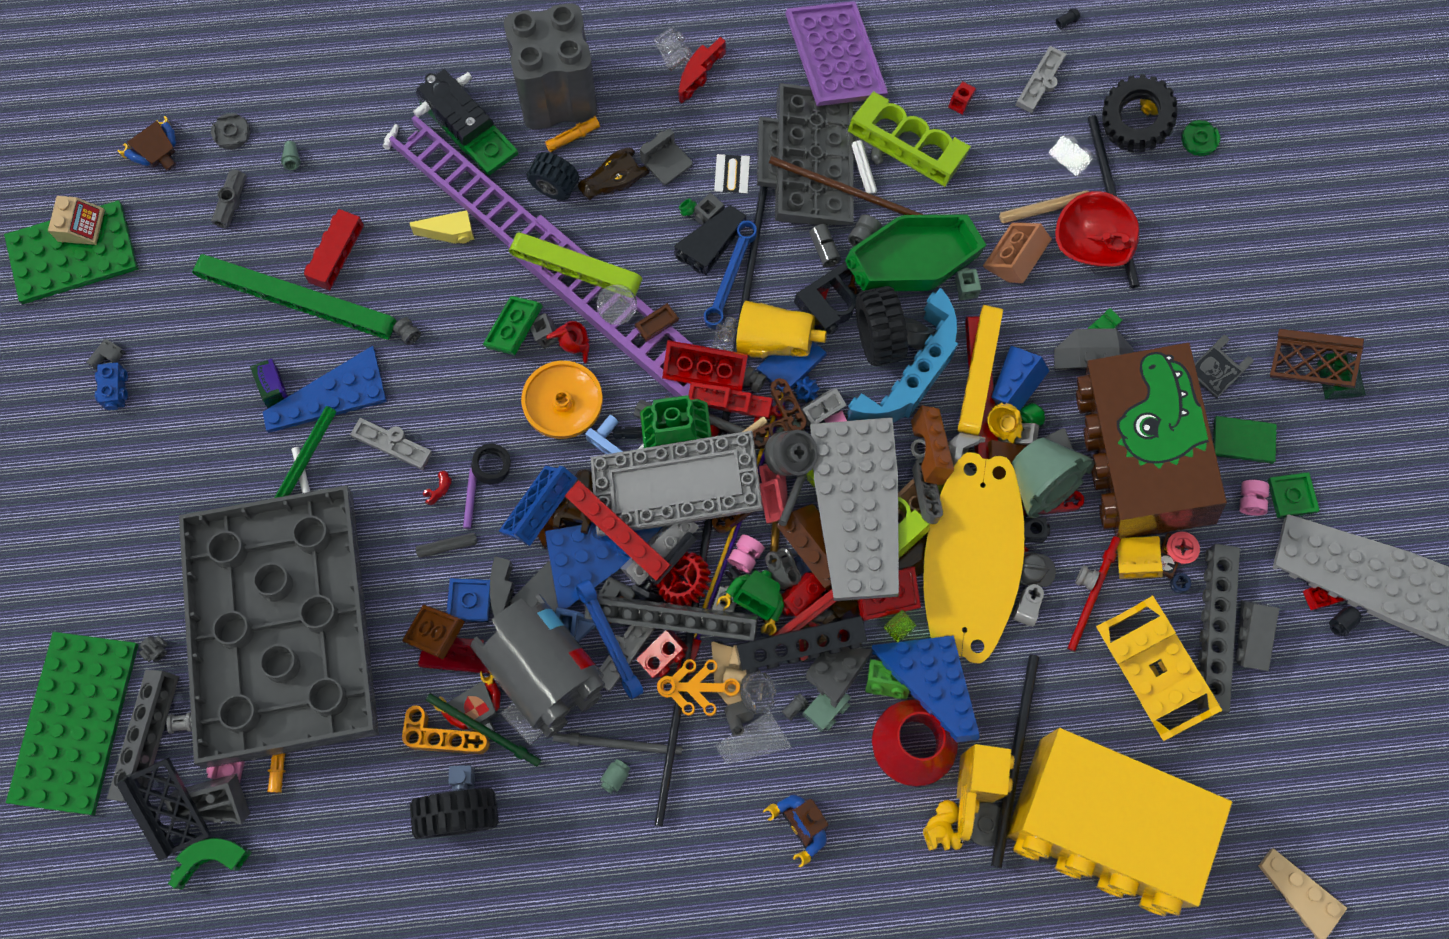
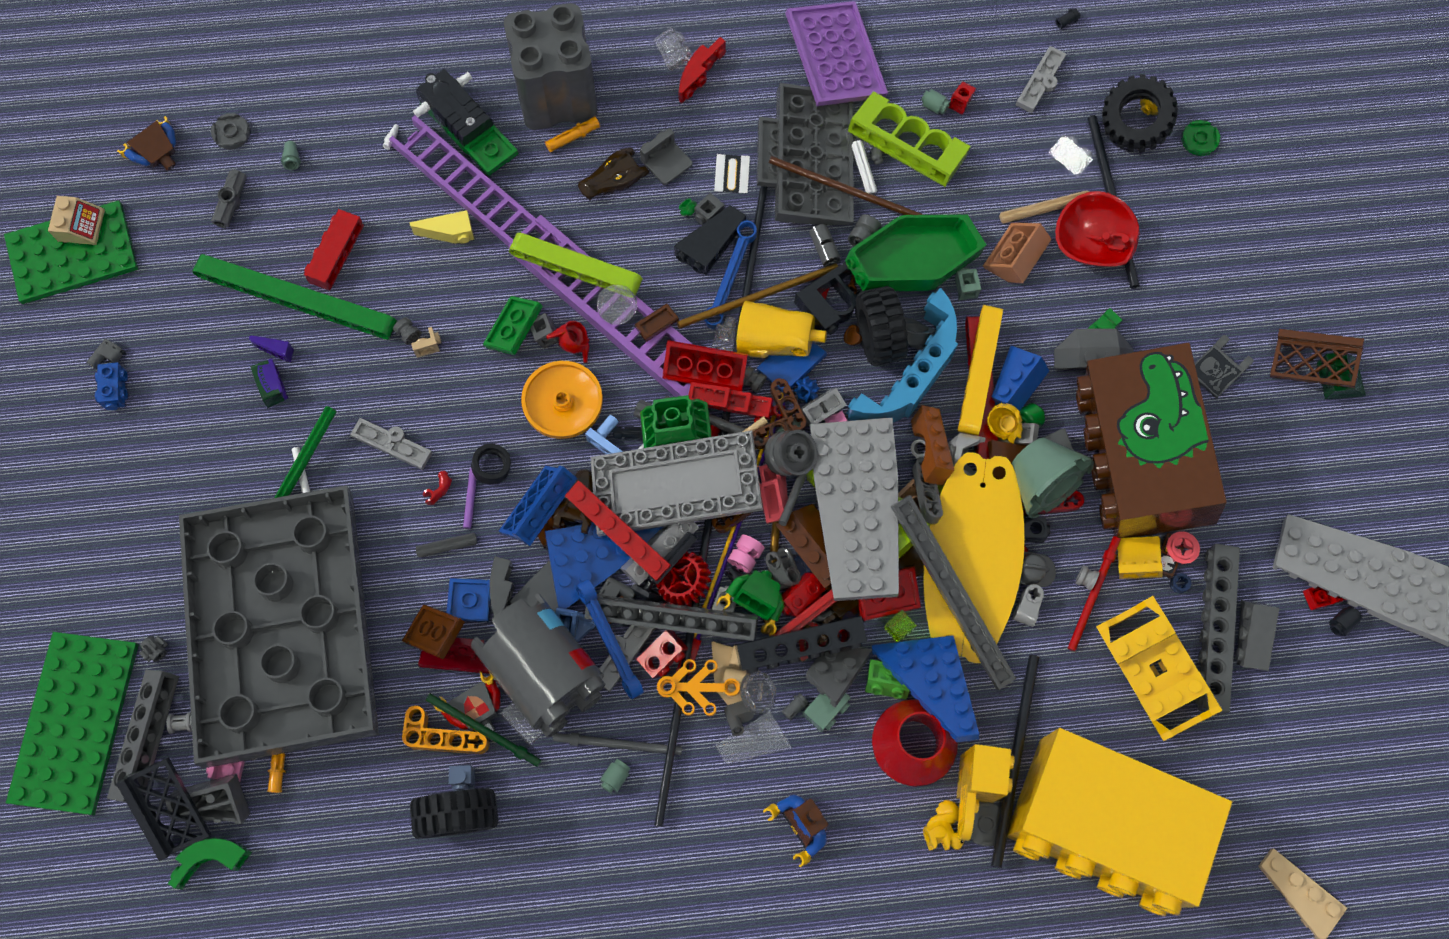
blue wing [262,346,387,433] -> none
black wheel [526,152,580,201] -> none
green tile [1213,416,1277,464] -> none
bright pink wheel [1240,480,1269,516] -> none
green tile [1267,472,1320,518] -> none
none -> dark purple slope [249,335,294,363]
none -> tan bracket [411,327,441,358]
none -> pearl gold piece [677,263,838,329]
none -> reddish brown piece [844,325,862,346]
none -> dark grey plate [891,495,1016,690]
none -> sand green brick [921,89,951,115]

